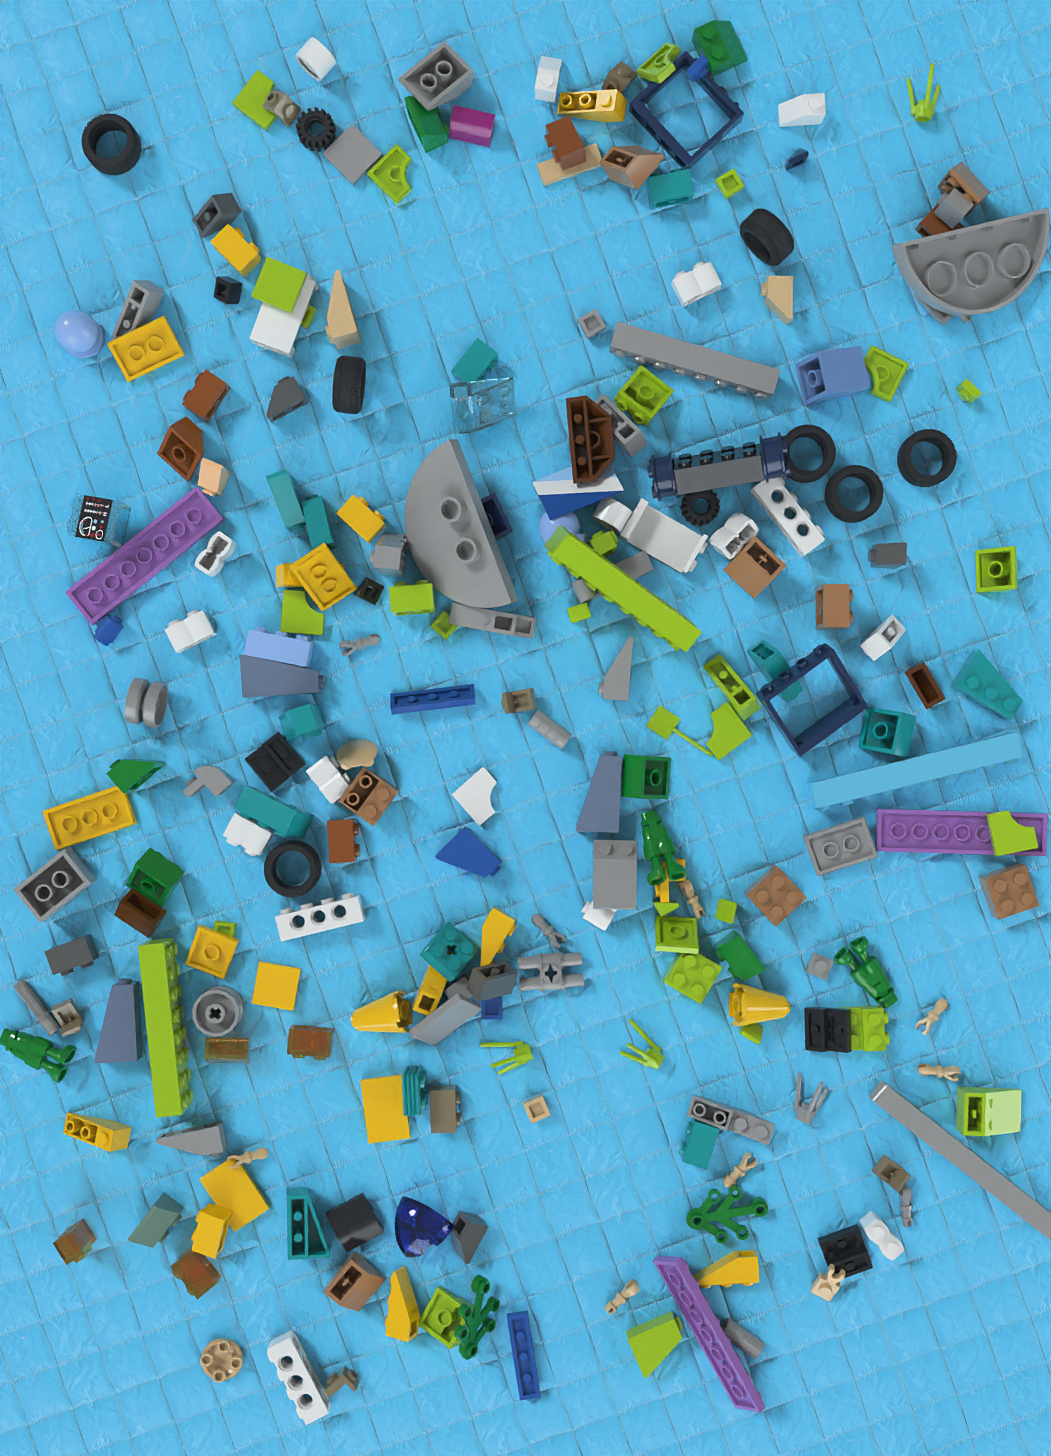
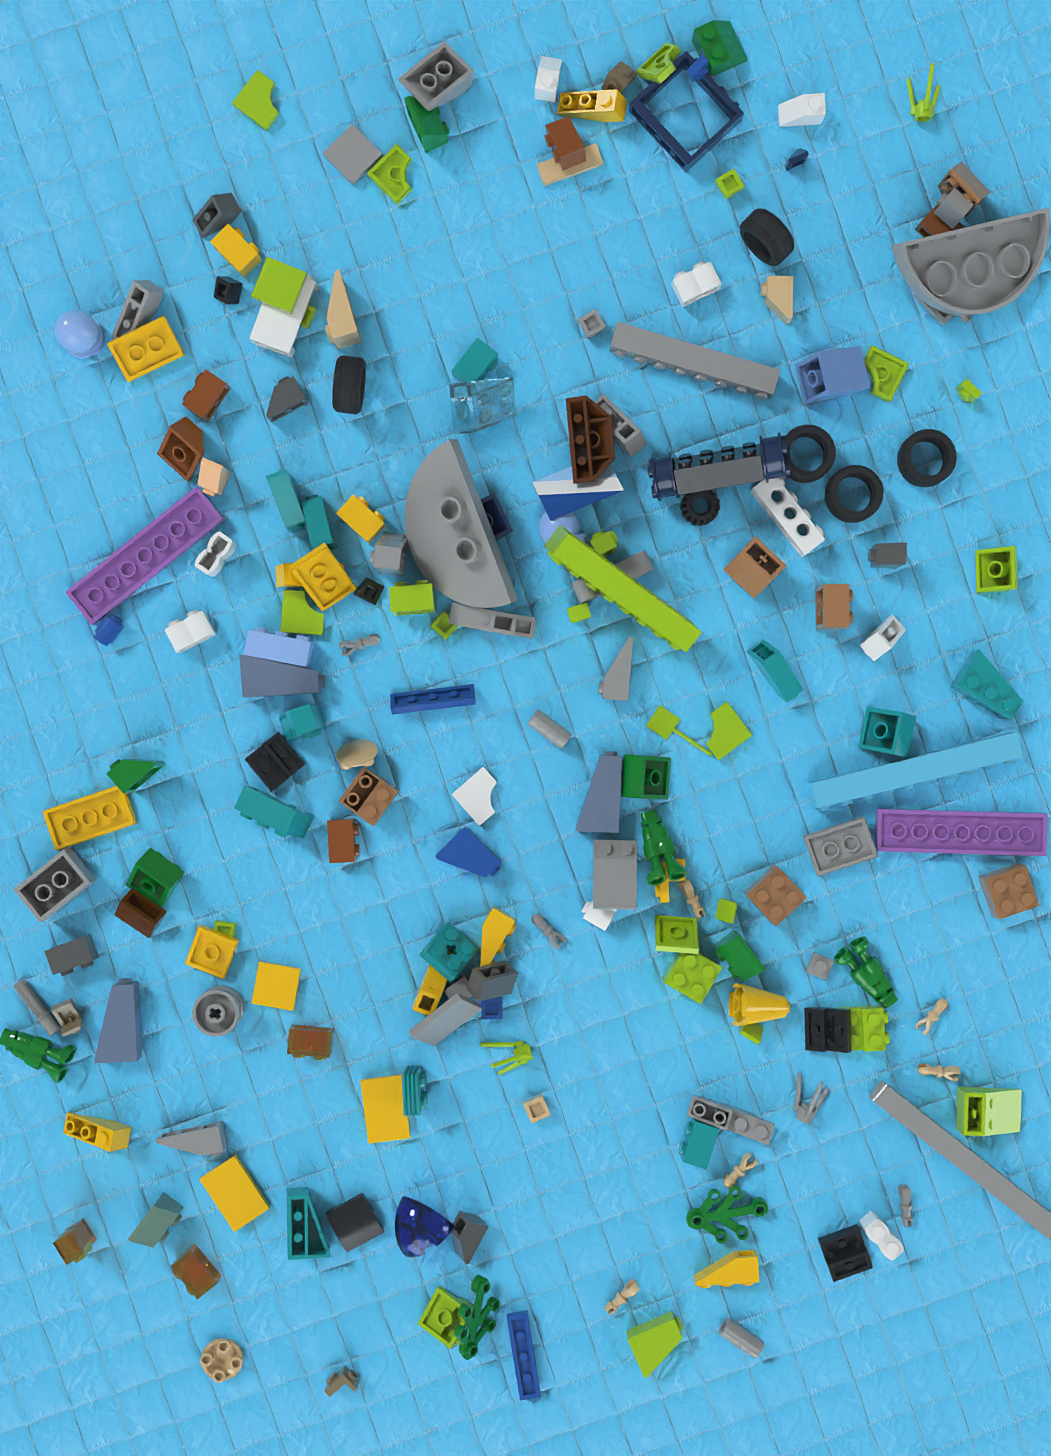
slope [66,494,131,548] -> none
black tyre [81,113,141,176] -> none
light grey wheel [125,677,168,728] -> none
lime brick [138,937,193,1118] -> none
light grey brick [183,765,235,798] -> none
yellow brick [191,1203,232,1259] -> none
clear orange brick [204,1037,251,1063] -> none
white brick [223,812,274,857] -> none
tan piece [226,1147,269,1169] -> none
dark tan bracket [263,90,301,127] -> none
black tyre [264,840,322,897] -> none
white brick [267,1330,331,1425] -> none
white brick [275,892,366,941] -> none
white piece [295,37,336,82] -> none
black tyre [296,107,336,152] -> none
white brick [306,755,353,804] -> none
medium nougat slope [324,1251,386,1312] -> none
yellow cone [351,990,412,1033] -> none
yellow slope [385,1266,420,1342] -> none
dark tan brick [430,1085,461,1133] -> none
magenta brick [449,105,496,148] -> none
dark tan bracket [501,688,537,714] -> none
light grey pin [518,951,584,992] -> none
white piece [591,497,632,533] -> none
medium nougat slope [599,145,664,190] -> none
lime plate [613,365,674,427] -> none
white panel [619,498,708,575] -> none
lime plant [619,1019,664,1070] -> none
teal brick [646,168,694,209] -> none
lime slope [652,900,679,917] -> none
medium lavender plate [653,1256,766,1413] -> none
lime slope [703,654,761,721] -> none
white brick [709,512,759,559] -> none
dark blue window [755,643,868,757] -> none
tan plate [811,1264,845,1302] -> none
dark tan bracket [871,1154,911,1192] -> none
reddish brown brick [905,661,945,709] -> none
lime tile [986,810,1038,856] -> none

